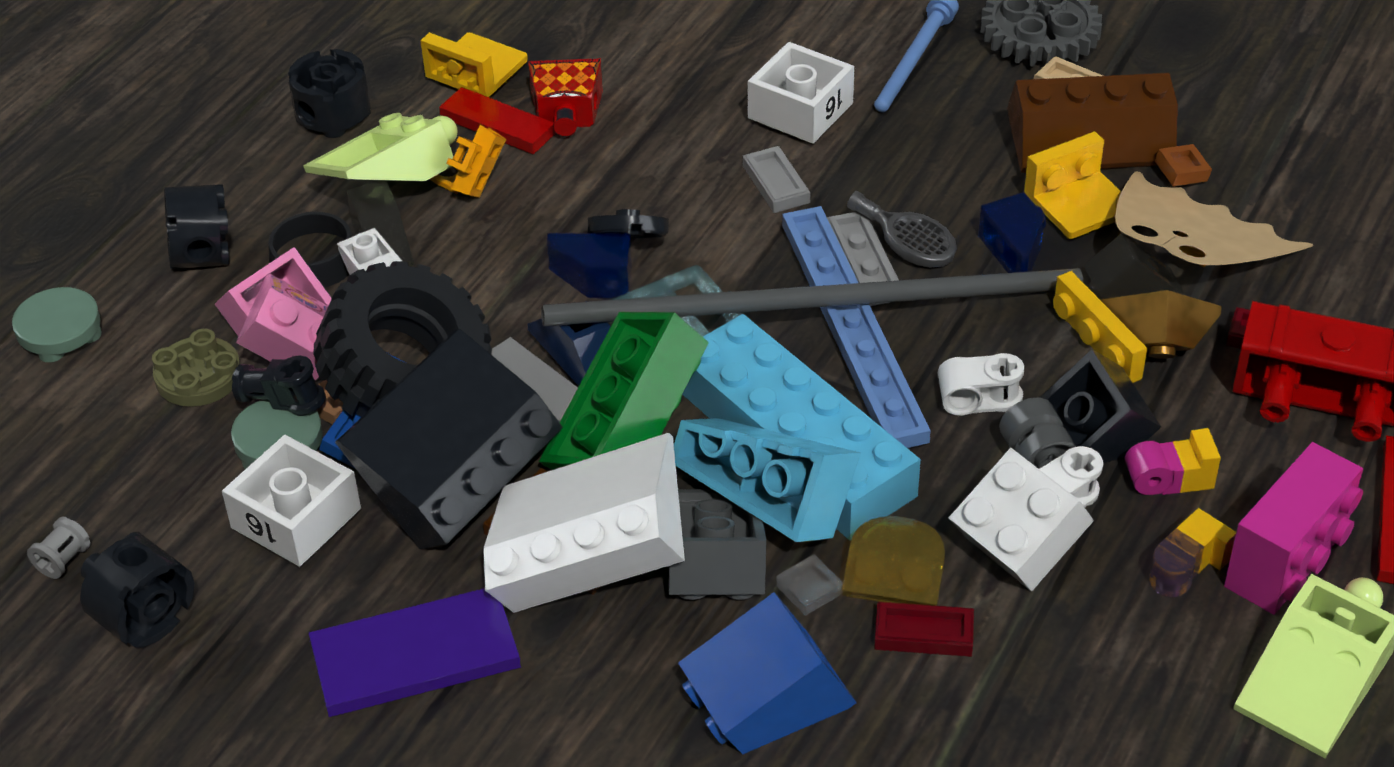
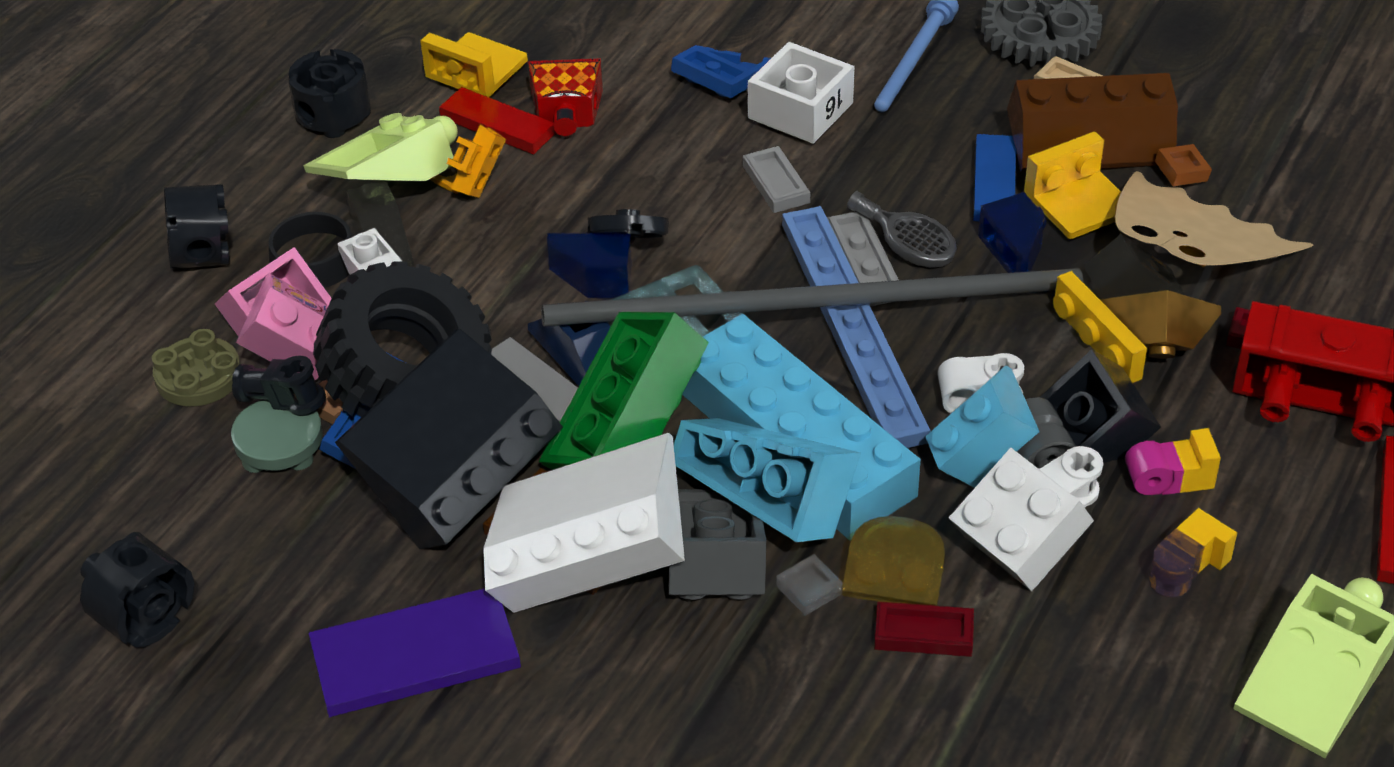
sand green tile [12,287,102,362] -> none
light grey bush [27,517,91,579] -> none
white brick [222,435,361,567] -> none
blue slope [678,592,857,754] -> none
dark pink brick [1224,442,1363,615] -> none
none -> blue wing [671,45,771,98]
none -> medium azure slope [925,365,1040,488]
none -> blue tile [973,134,1016,223]

